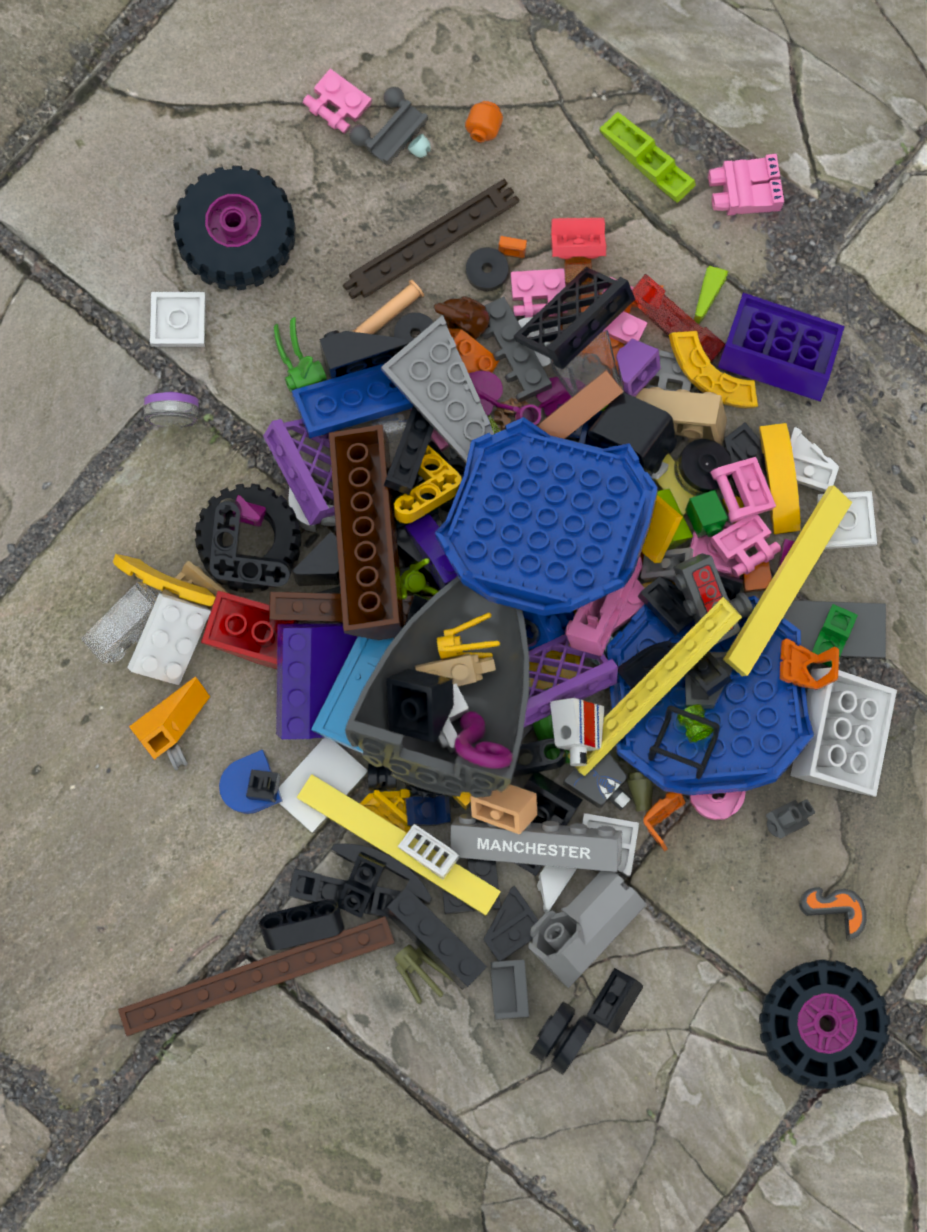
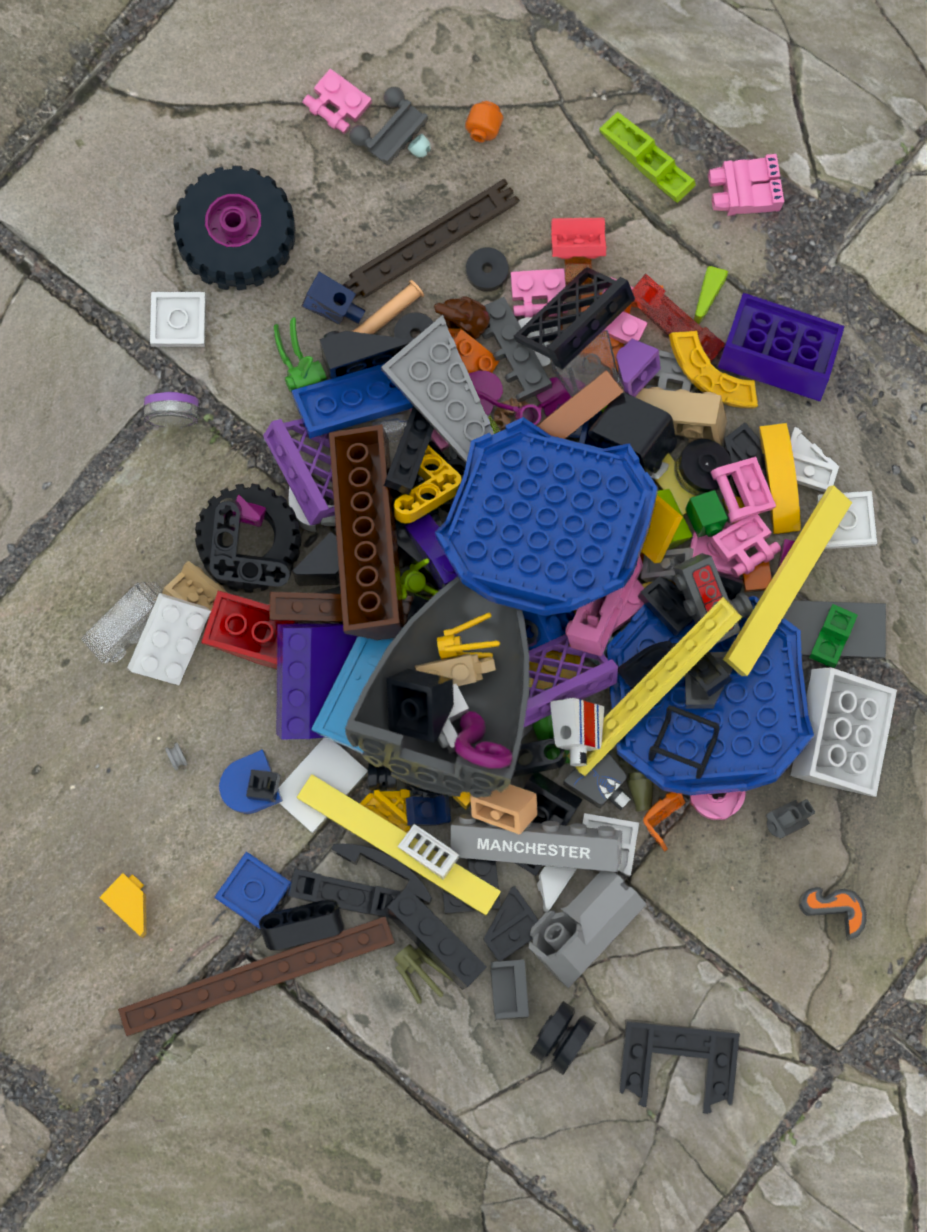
yellow tile [113,554,215,606] -> none
light orange slope [129,676,210,760] -> none
black slope [338,851,386,918] -> none
orange tile [499,236,527,258] -> none
black slope [586,968,643,1034] -> none
clear neon green wheel [677,704,714,743] -> none
black wheel [759,959,890,1089] -> none
orange piece [780,638,839,690] -> none
none -> yellow slope [99,873,147,938]
none -> blue plate [214,851,291,929]
none -> dark blue torso [302,272,366,325]
none -> black wedge [619,1019,740,1114]

